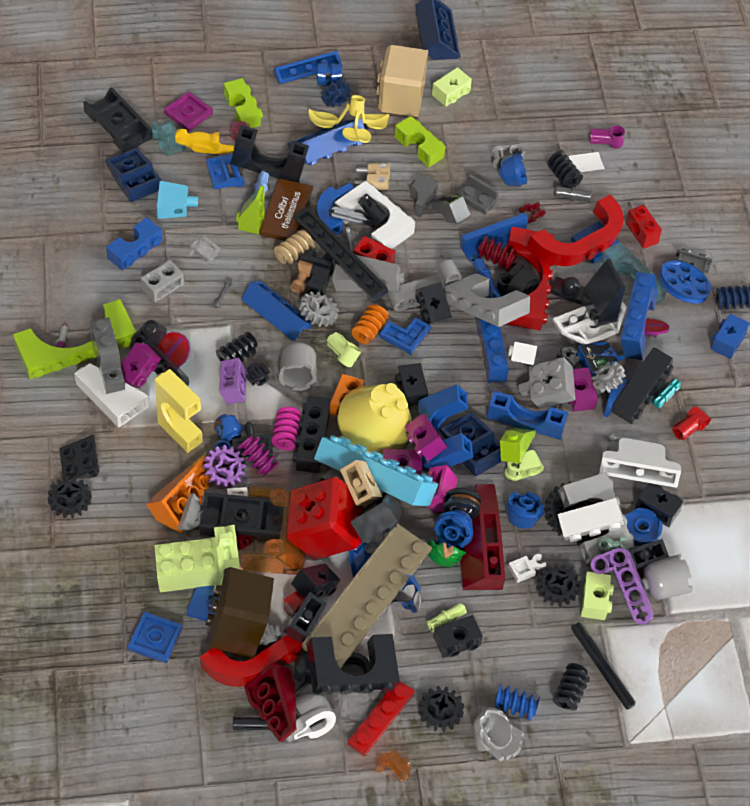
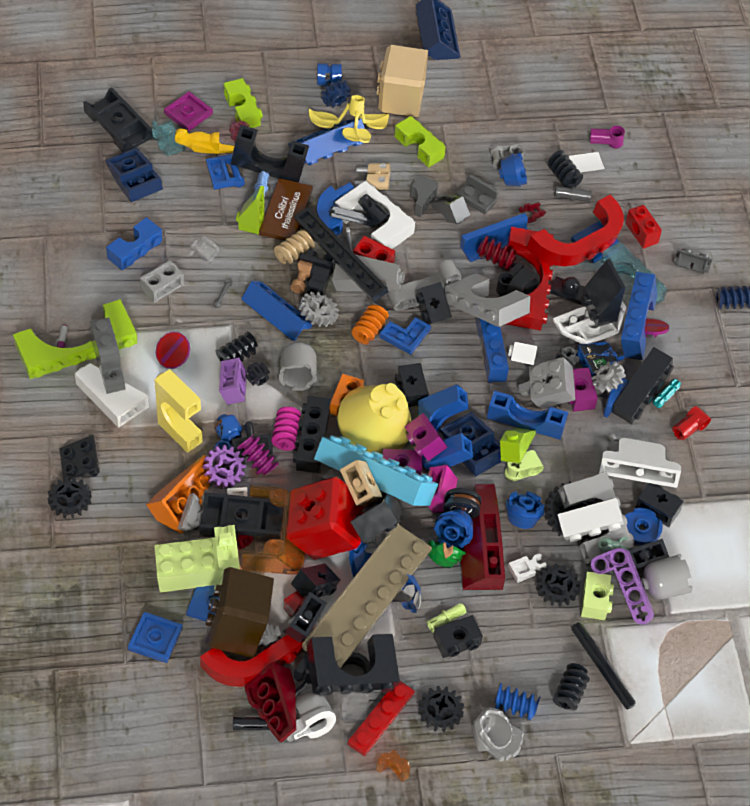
magenta brick [121,343,161,388] -> none
black beam [130,320,189,386] -> none
medium azure torso [157,181,199,219] -> none
blue slope [273,50,342,85] -> none
yellowish green piece [327,332,362,367] -> none
yellowish green brick [432,67,472,107] -> none
blue axle [472,258,502,298] -> none
blue wedge [658,260,711,304] -> none
blue brick [711,314,750,359] -> none

